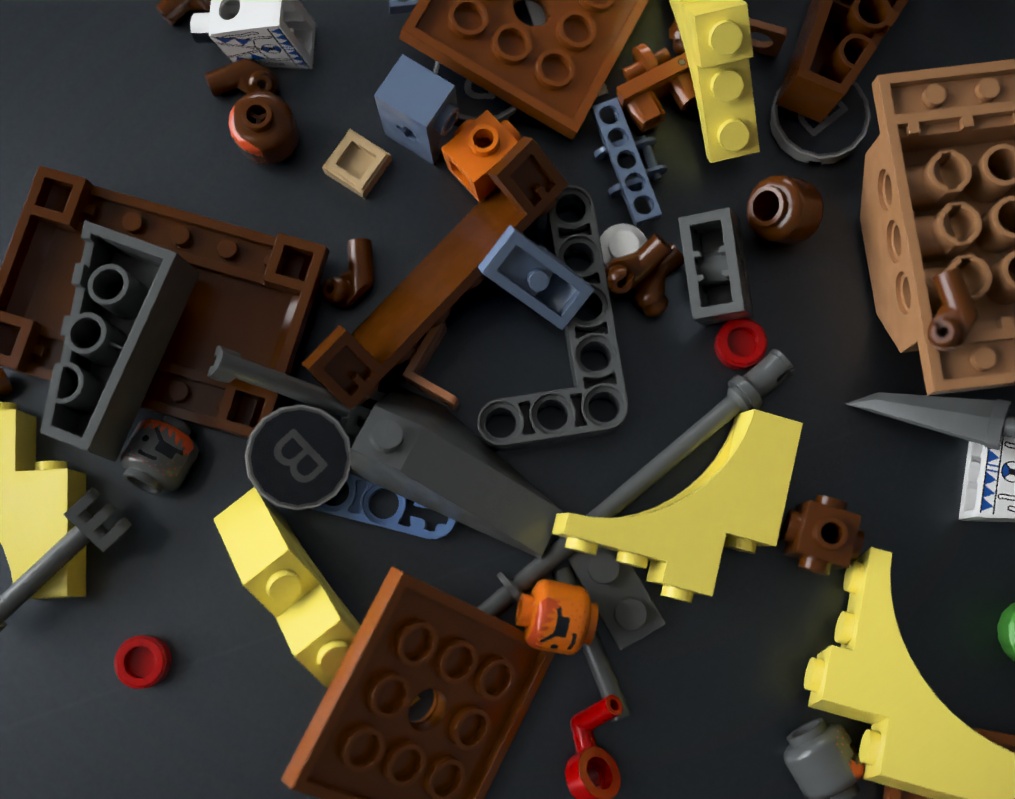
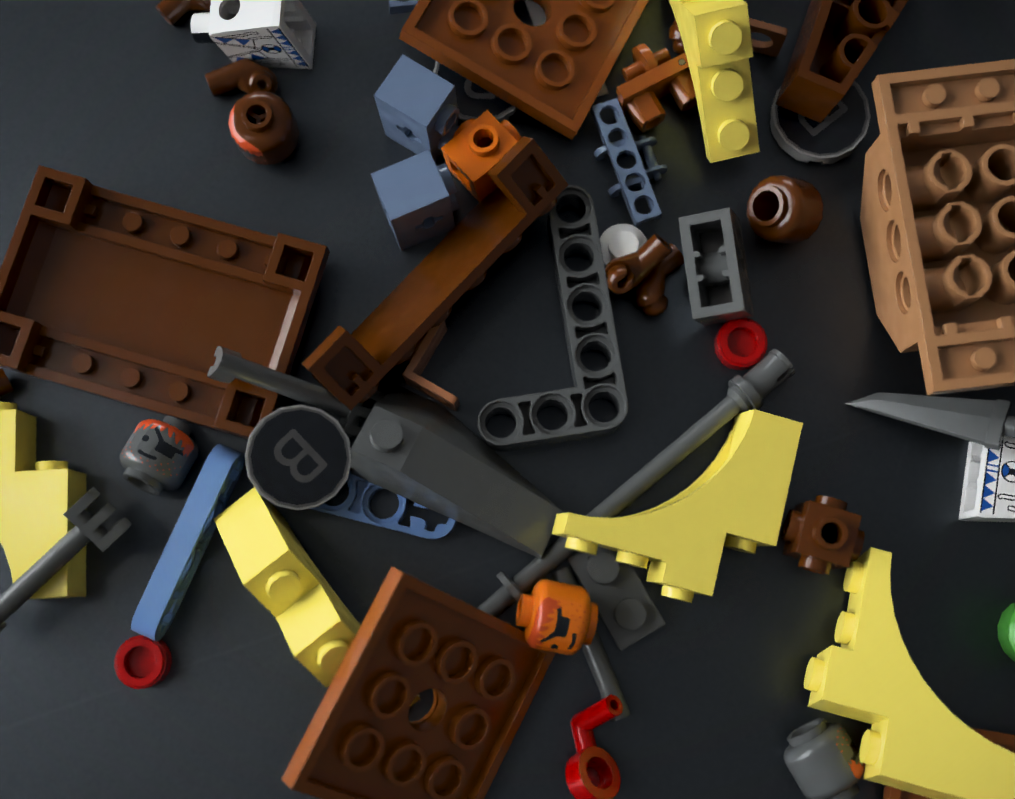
dark grey wedge [40,220,200,463] -> none
tan tile [322,129,392,199] -> none
reddish brown arm [322,238,374,307] -> none
sand blue slope [478,225,595,330] -> none
reddish brown arm [927,268,978,351] -> none
none -> medium blue beam [131,444,245,642]
none -> sand blue brick [371,150,459,251]

